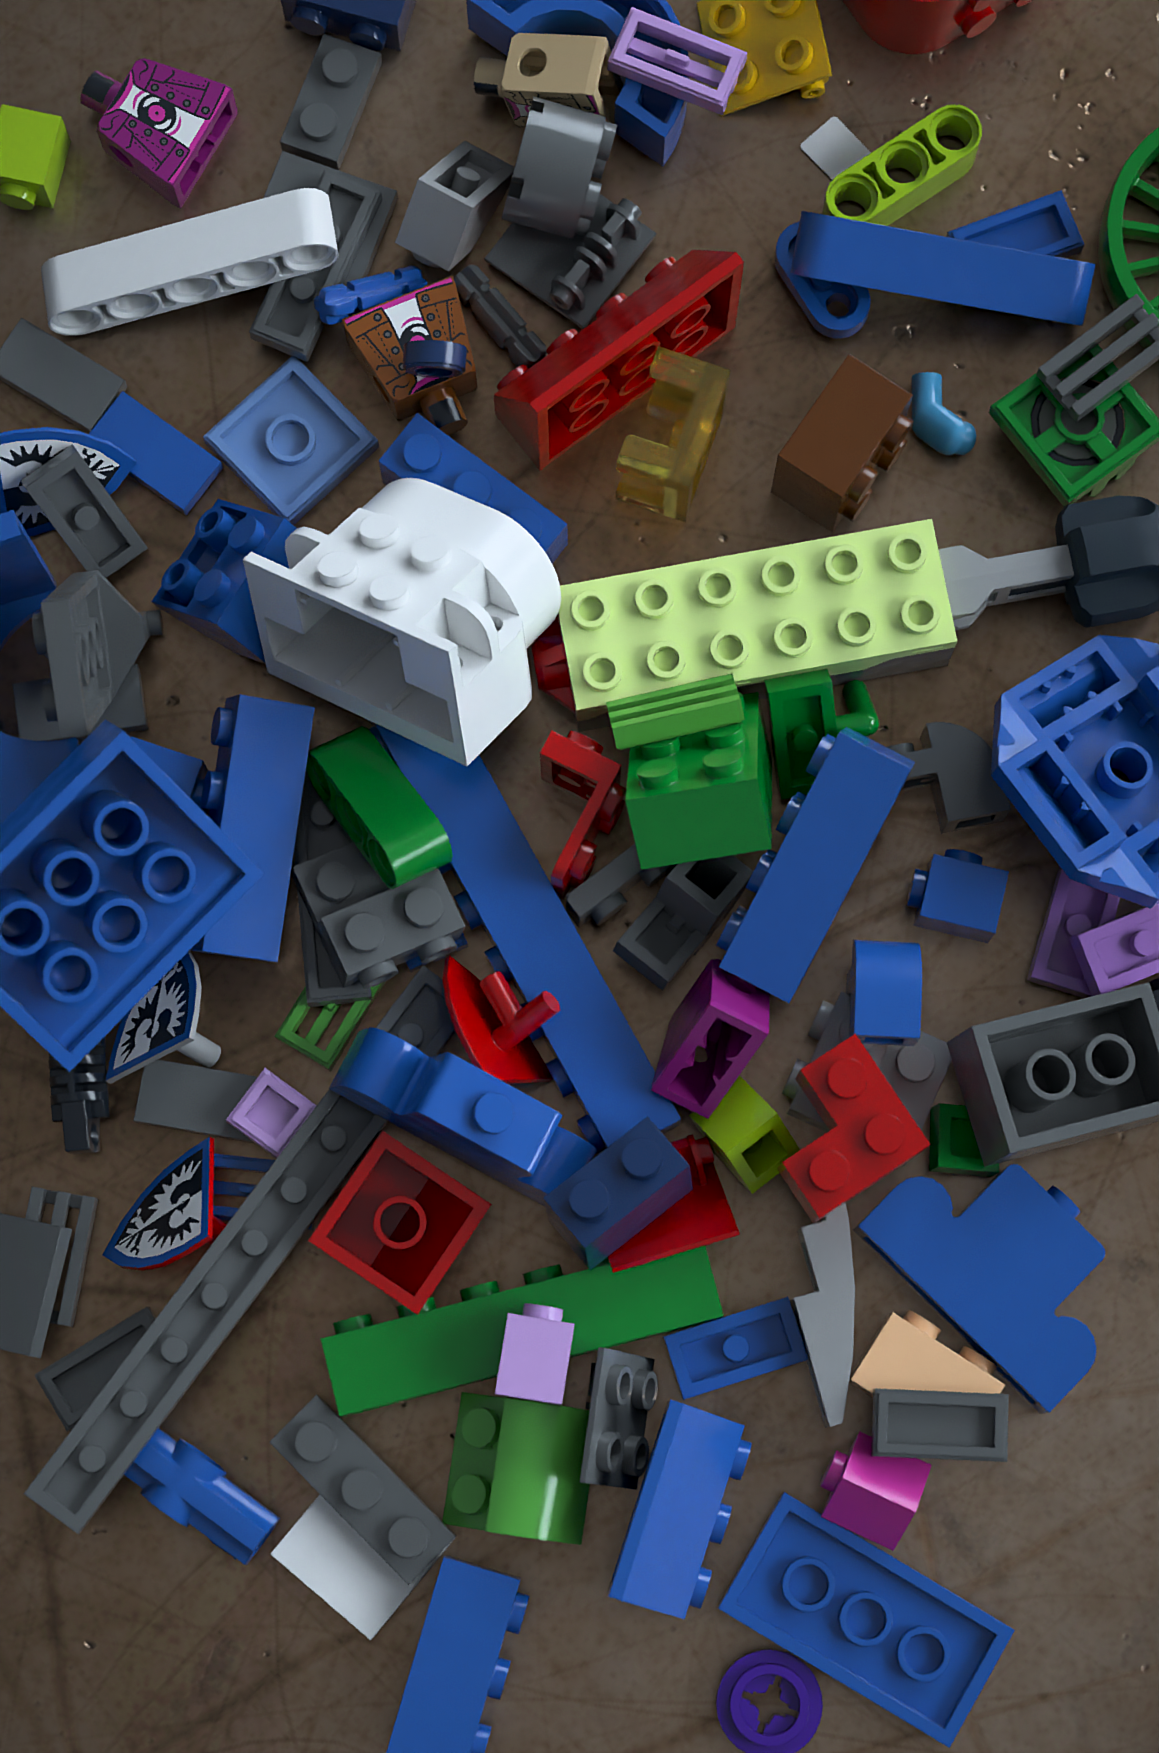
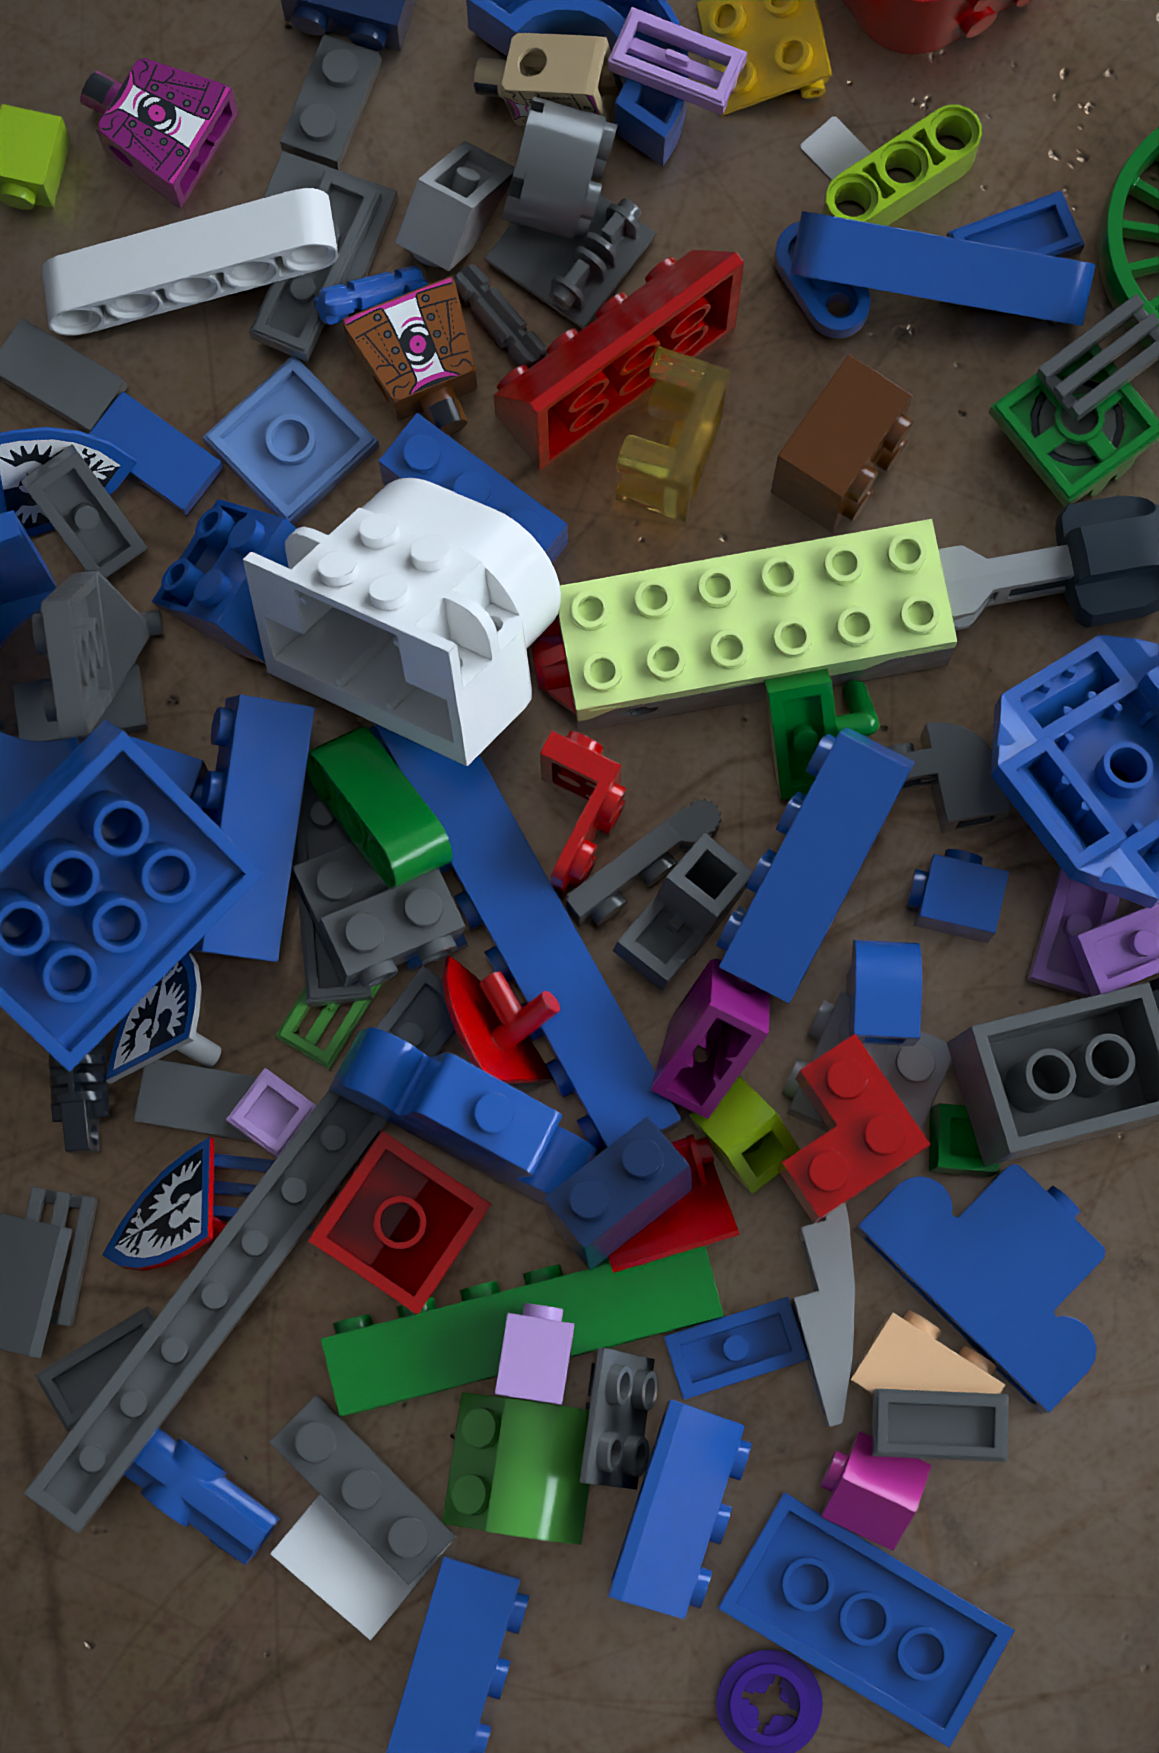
dark blue tile [403,340,467,378] -> none
bright green tile [606,673,745,750] -> none
green brick [625,692,772,870] -> none
dark azure arm [911,372,977,455] -> none

